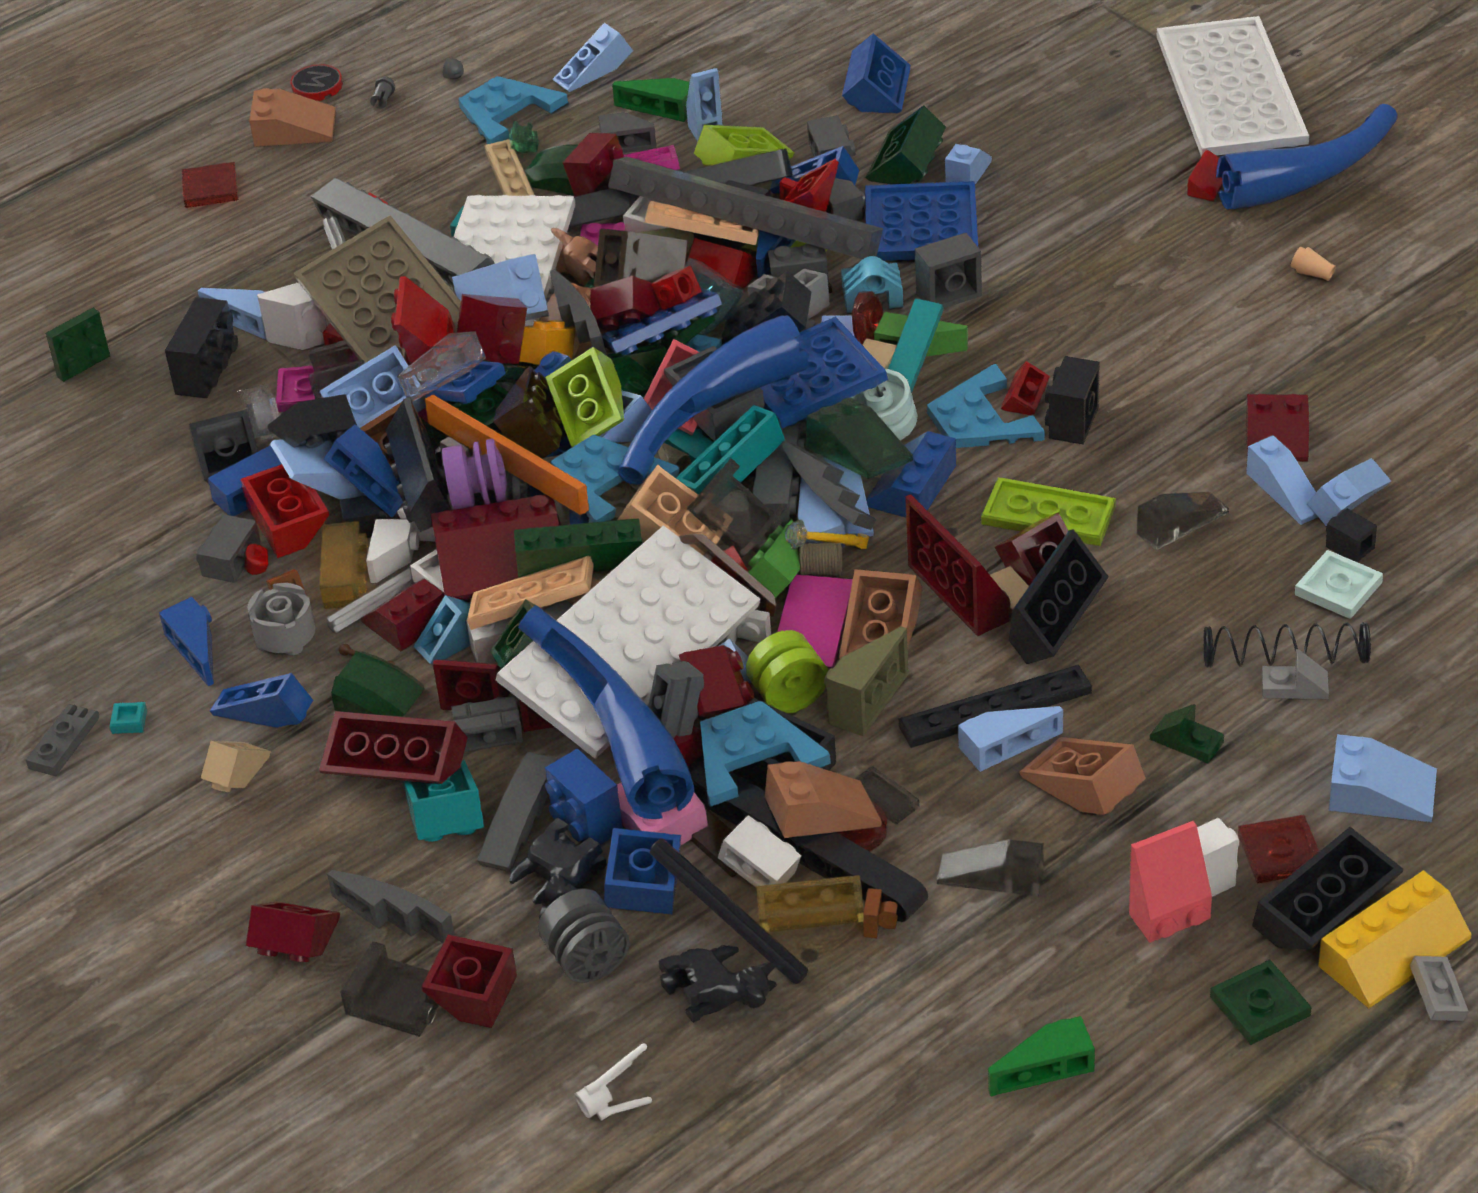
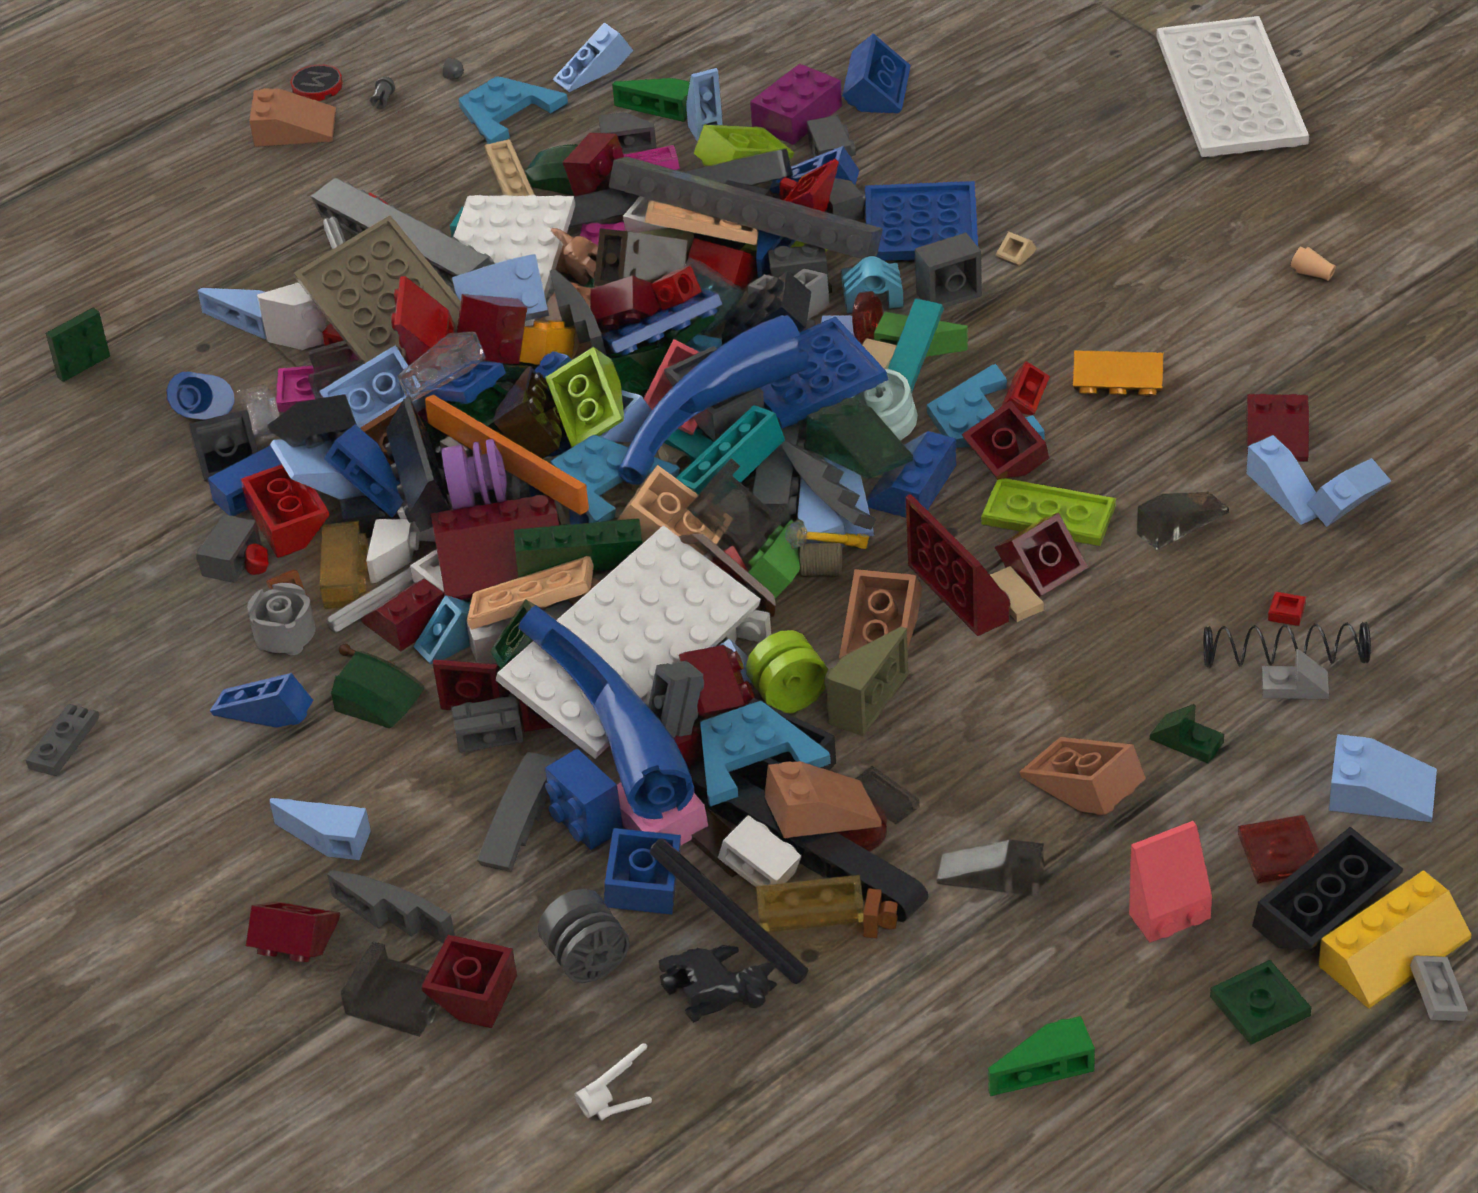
teal tile [110,702,147,734] -> none
blue slope [159,597,214,686] -> none
black brick [165,297,238,398] -> none
clear red tile [182,162,238,208] -> none
tan slope [201,741,271,792] -> none
dark red slope [319,711,468,784] -> none
teal slope [402,760,484,842] -> none
clear green plate [509,120,539,153] -> none
black animal [509,818,607,919] -> none
dark pink tile [777,574,853,670] -> none
dark green slope [865,105,946,184] -> none
black tile [898,664,1092,748] -> none
light blue slope [945,144,992,184] -> none
light blue slope [958,706,1063,772] -> none
black slope [1009,529,1109,664] -> none
black brick [1045,356,1100,445] -> none
red slope [1187,150,1223,201] -> none
white brick [1197,818,1239,897] -> none
blue brick [1216,104,1397,209] -> none
light aqua plate [1295,550,1383,619] -> none
black brick [1326,508,1377,562] -> none
none -> blue piece [166,372,235,420]
none -> light blue slope [269,798,371,860]
none -> magenta brick [750,63,842,145]
none -> dark red slope [962,401,1050,480]
none -> tan slope [995,231,1037,266]
none -> light orange slope [1073,351,1164,396]
none -> red tile [1268,592,1306,626]

